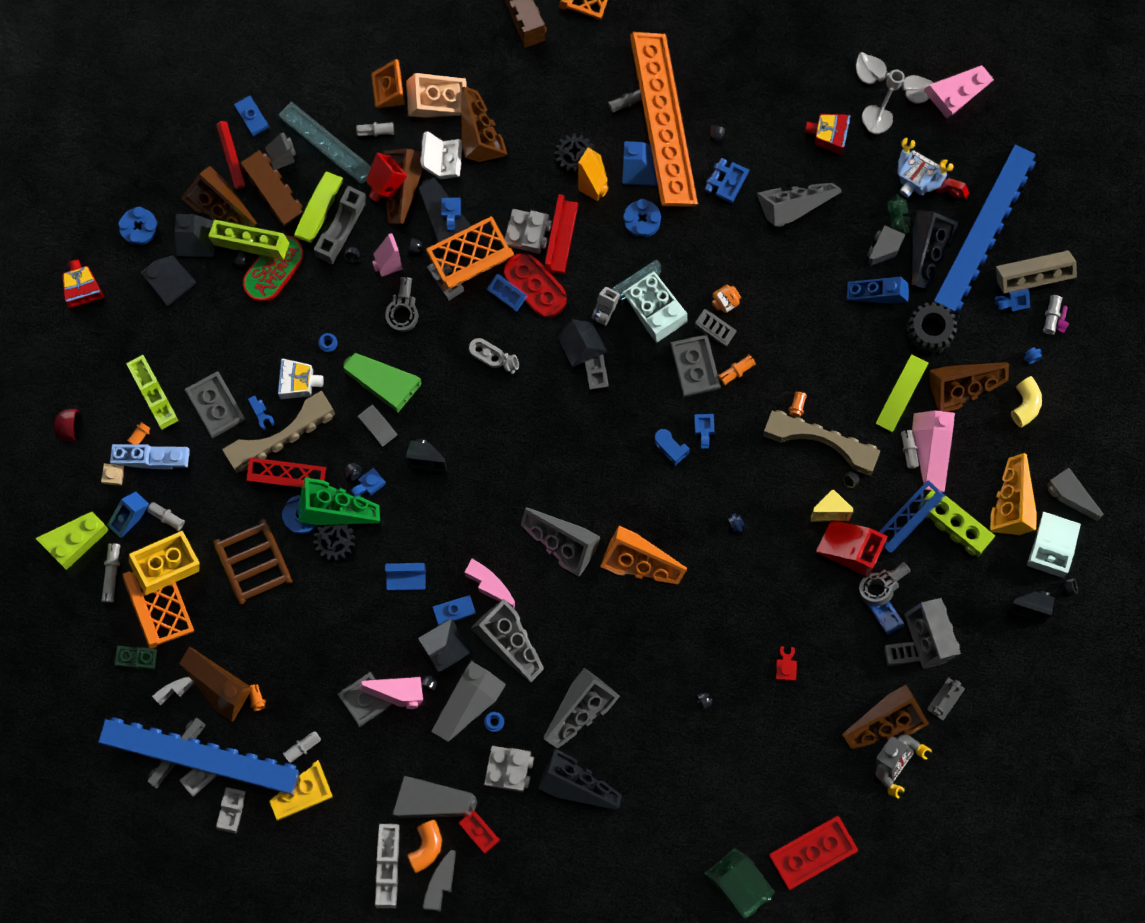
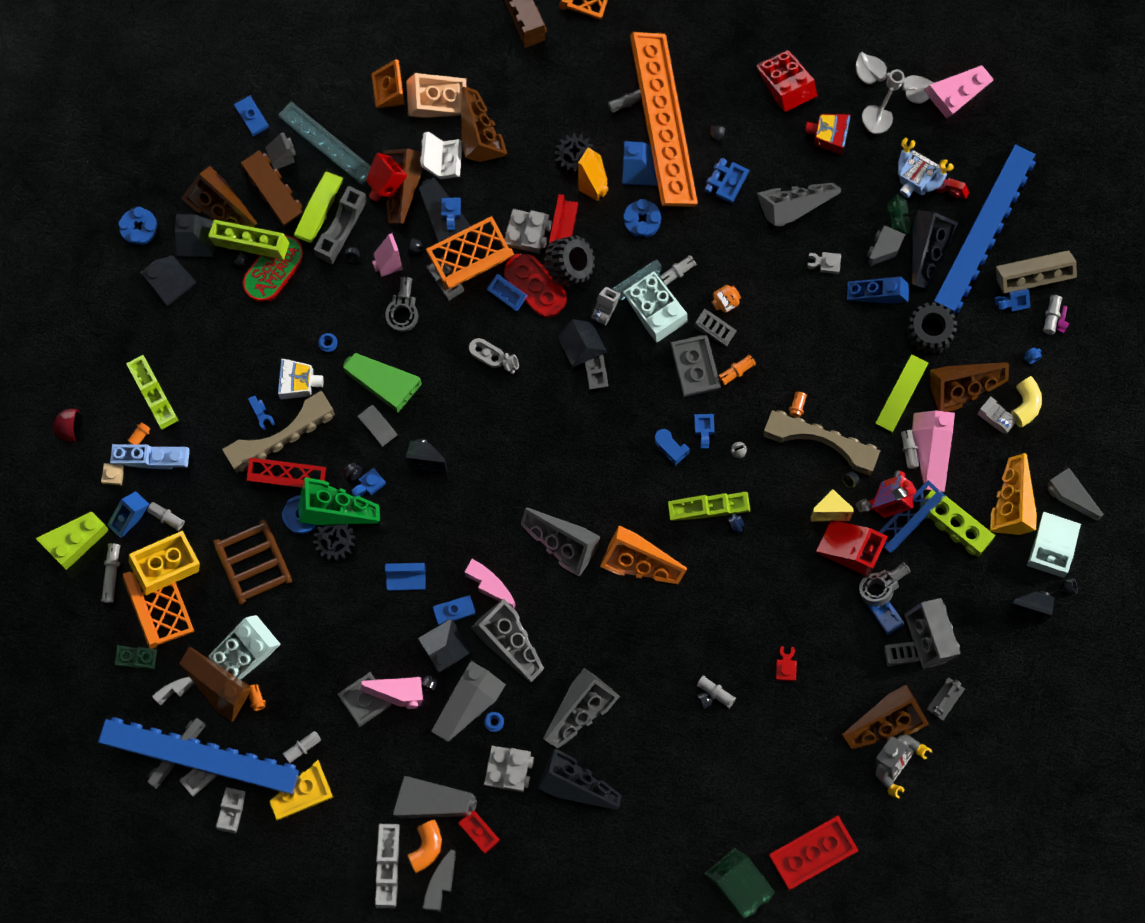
torso [63,260,104,308] -> none
dark grey tile [185,371,246,438] -> none
red axle [217,121,245,190] -> none
light grey axle [357,122,394,137] -> none
none -> light aqua slope [208,615,280,680]
none -> black tyre [544,236,595,286]
none -> light grey pin [659,255,696,286]
none -> lime slope [668,492,750,521]
none -> light grey pin [697,676,736,708]
none -> light grey hinge [731,442,747,458]
none -> red slope [756,50,817,112]
none -> light grey plate [807,252,841,274]
none -> red torso [856,471,916,518]
none -> light grey leg [978,397,1016,434]

